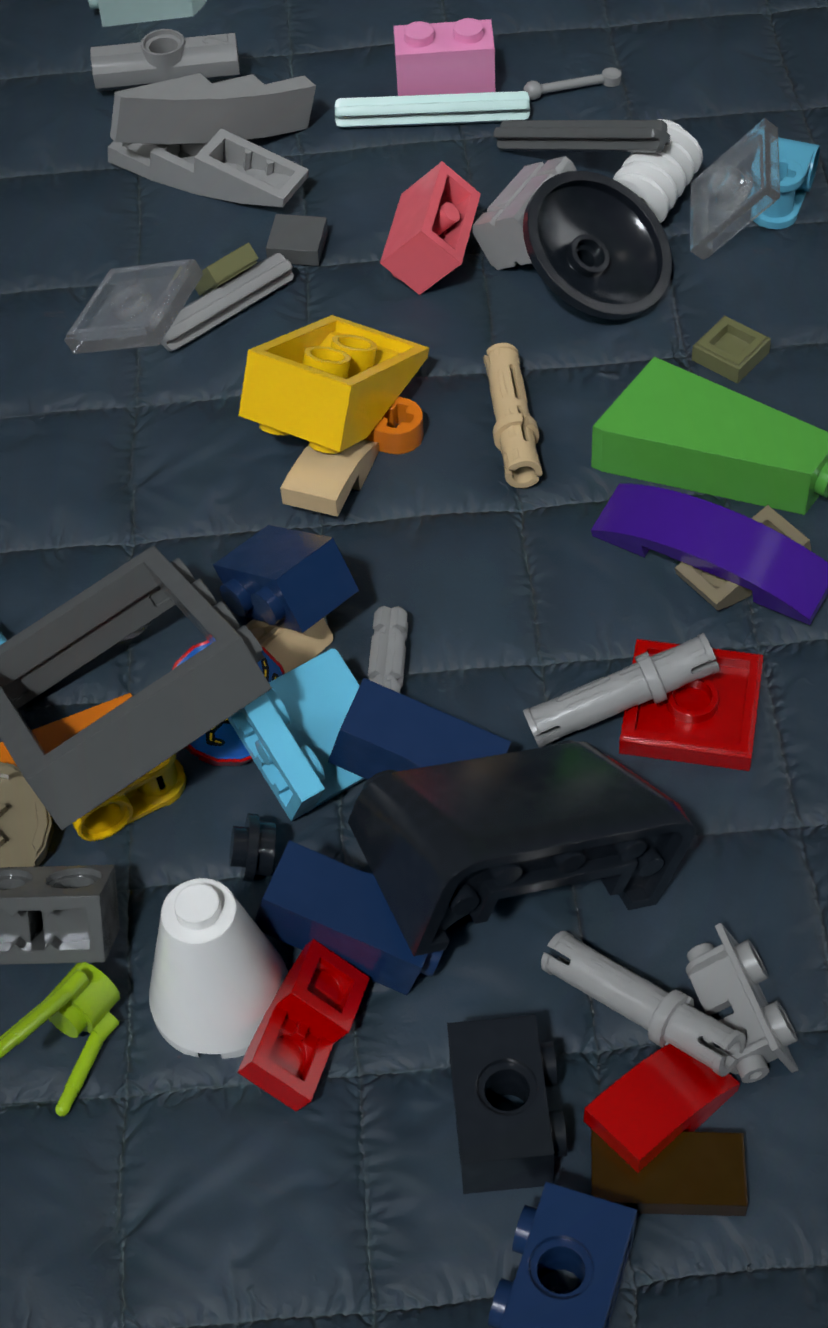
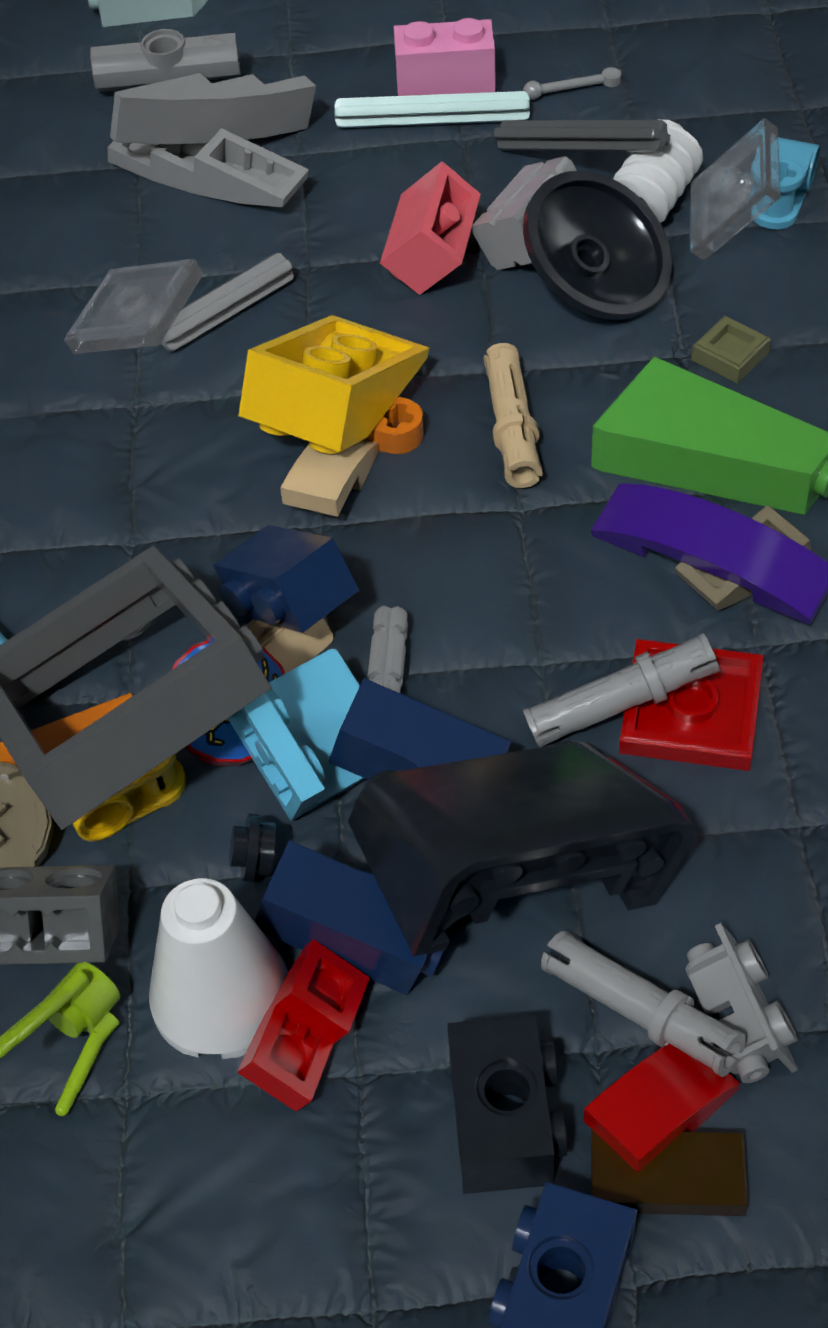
olive tile [190,242,259,296] -> none
dark grey tile [266,214,328,266] -> none

